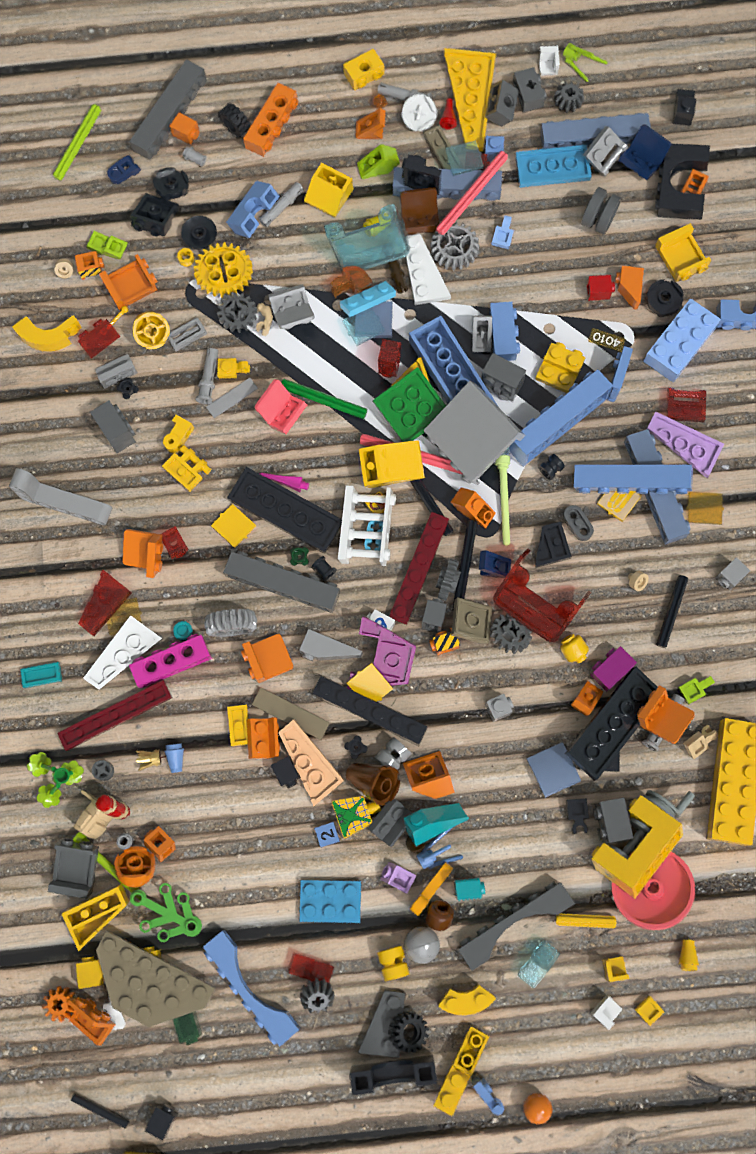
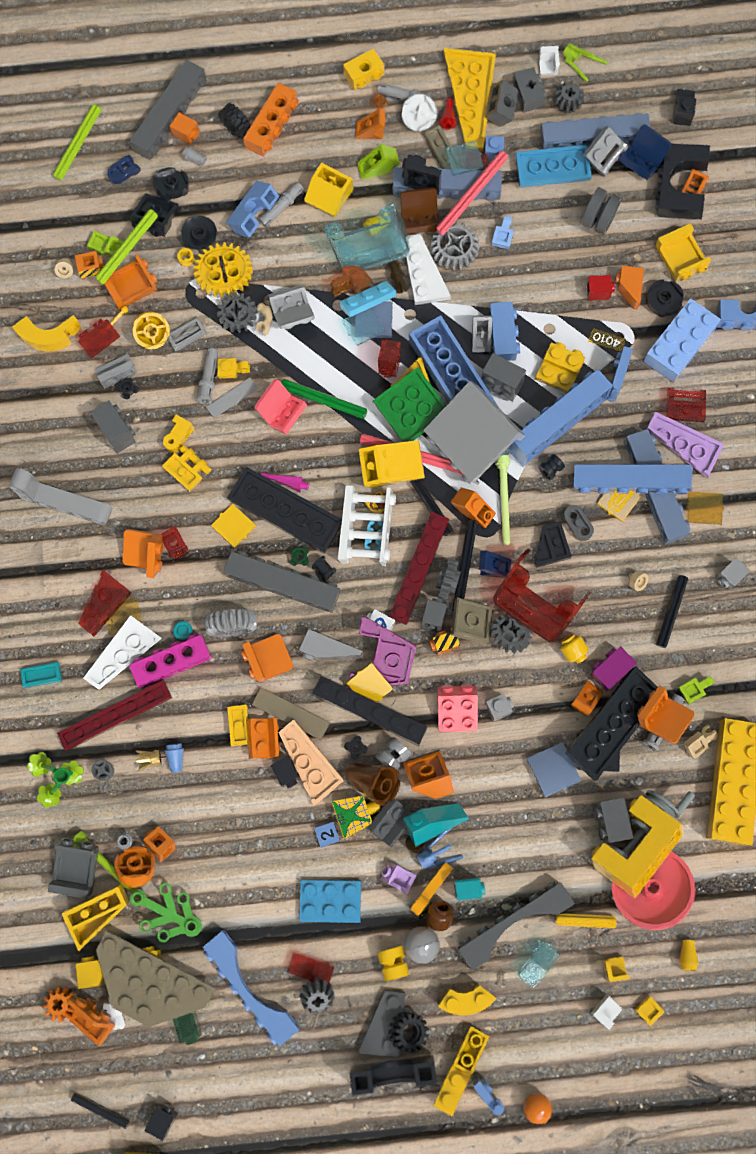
tan piece [73,790,130,839] -> none
black plate [566,798,589,834] -> none
none -> lime axle [95,209,158,284]
none -> coral bracket [437,684,478,732]

